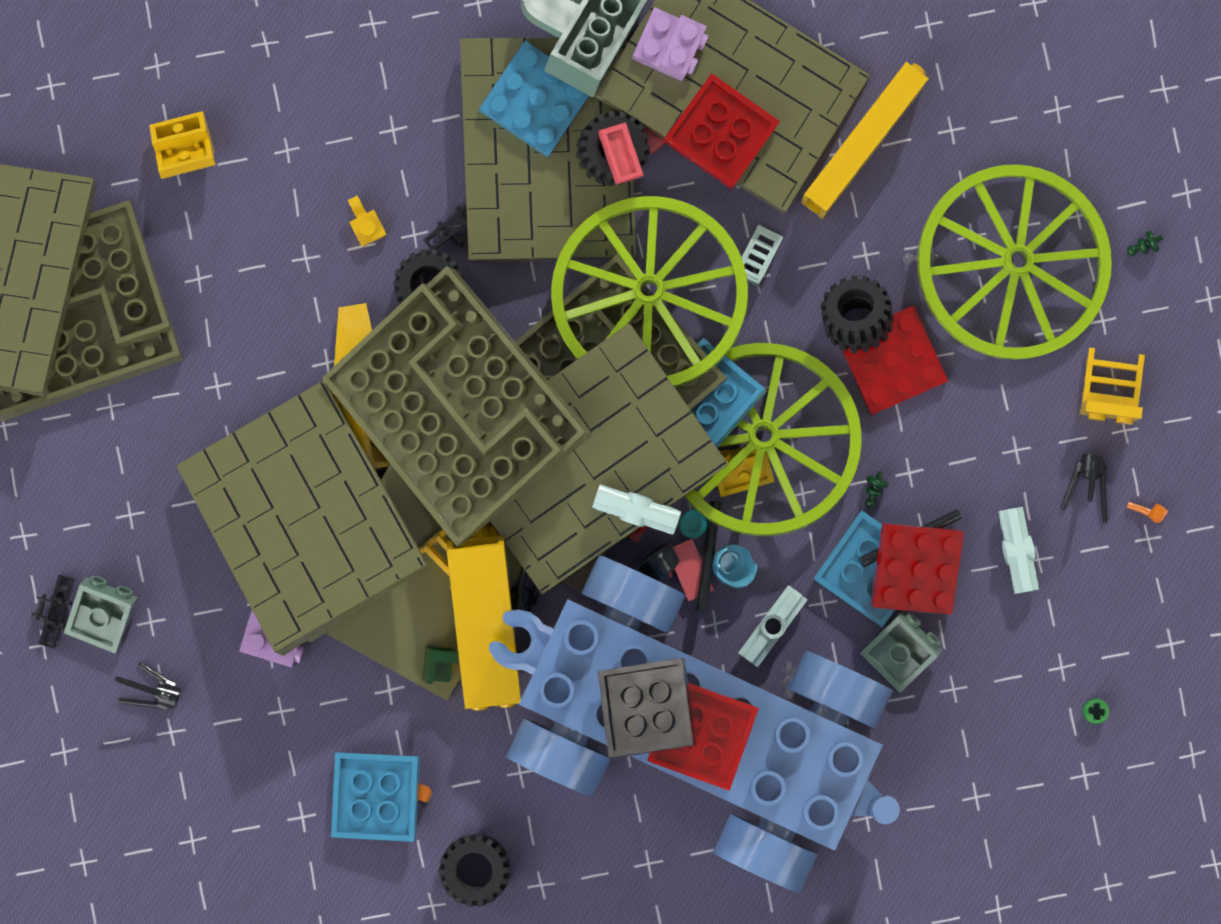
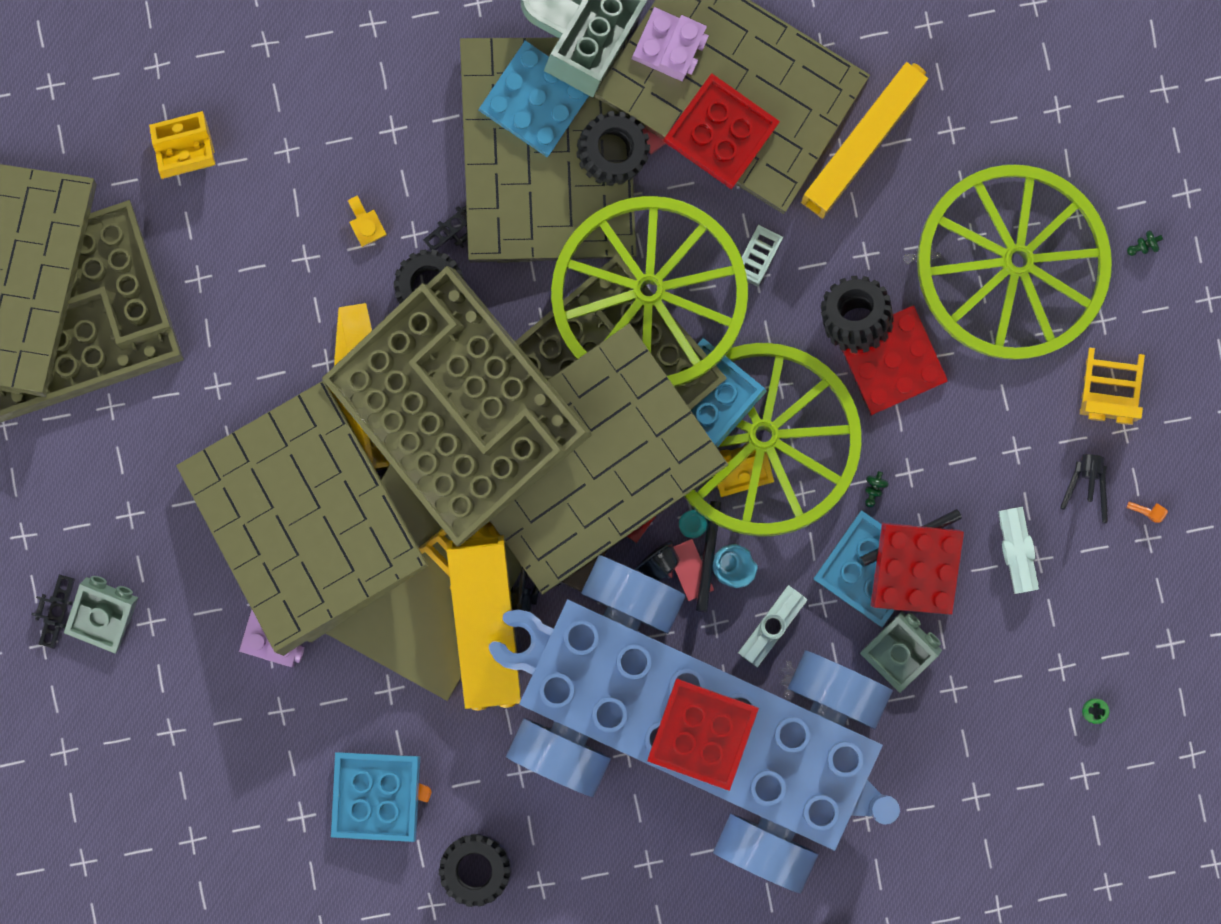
black plant [115,662,181,711] -> none
dark green panel [422,646,459,684] -> none
light aqua piece [592,484,681,535] -> none
coral tile [598,122,644,185] -> none
plate [598,658,696,759] -> none

